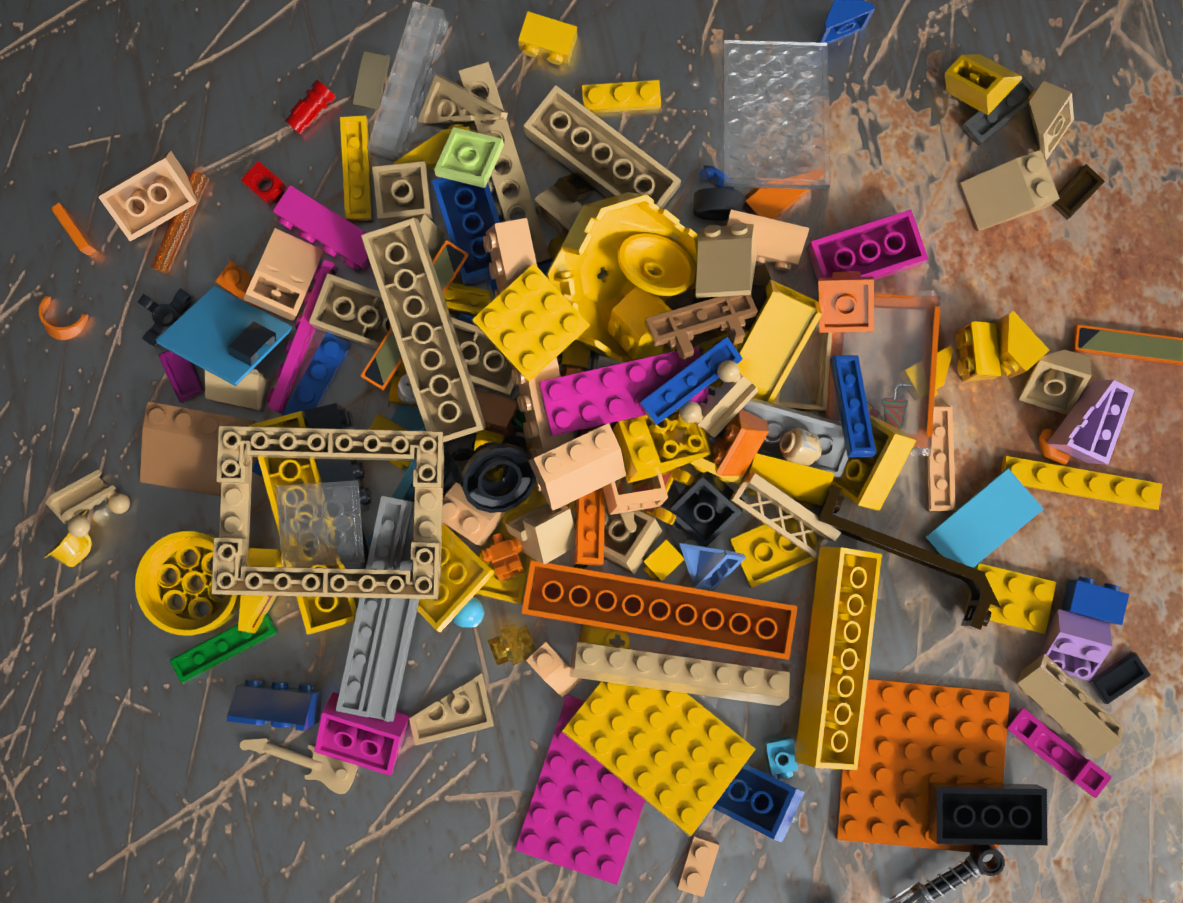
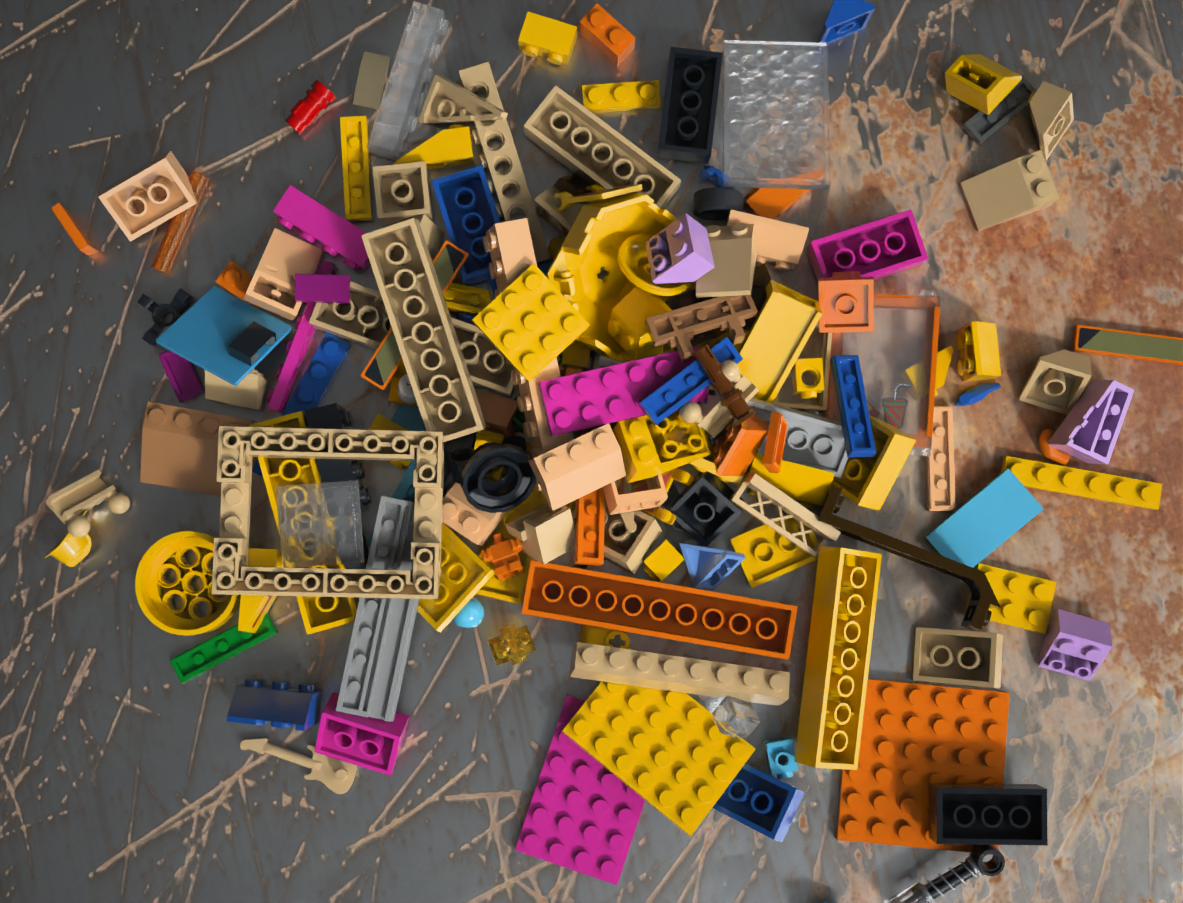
orange helmet [38,296,88,340] -> none
red brick [241,161,287,207] -> none
tan wing [409,673,494,746] -> none
yellowish green plate [434,127,504,188] -> none
light nougat slope [526,640,583,698] -> none
light nougat plate [677,835,719,897] -> none
tan head [780,428,822,466] -> none
yellow slope [994,311,1050,378] -> none
dark pink slope [1006,708,1112,798] -> none
tan brick [1017,653,1124,759] -> none
dark brown tile [1052,164,1105,220] -> none
blue brick [1061,576,1129,625] -> none
black tile [1089,652,1151,704] -> none
none -> magenta tile [295,274,350,304]
none -> yellow flag [554,184,642,211]
none -> orange brick [579,3,636,67]
none -> lavender slope [645,213,715,284]
none -> black brick [657,47,723,164]
none -> reddish brown pin [693,344,756,426]
none -> clear brick [711,695,760,740]
none -> orange tile [762,412,788,473]
none -> yellow brick [792,358,824,399]
none -> tan slope [913,627,1003,688]
none -> blue bar [954,383,1001,406]

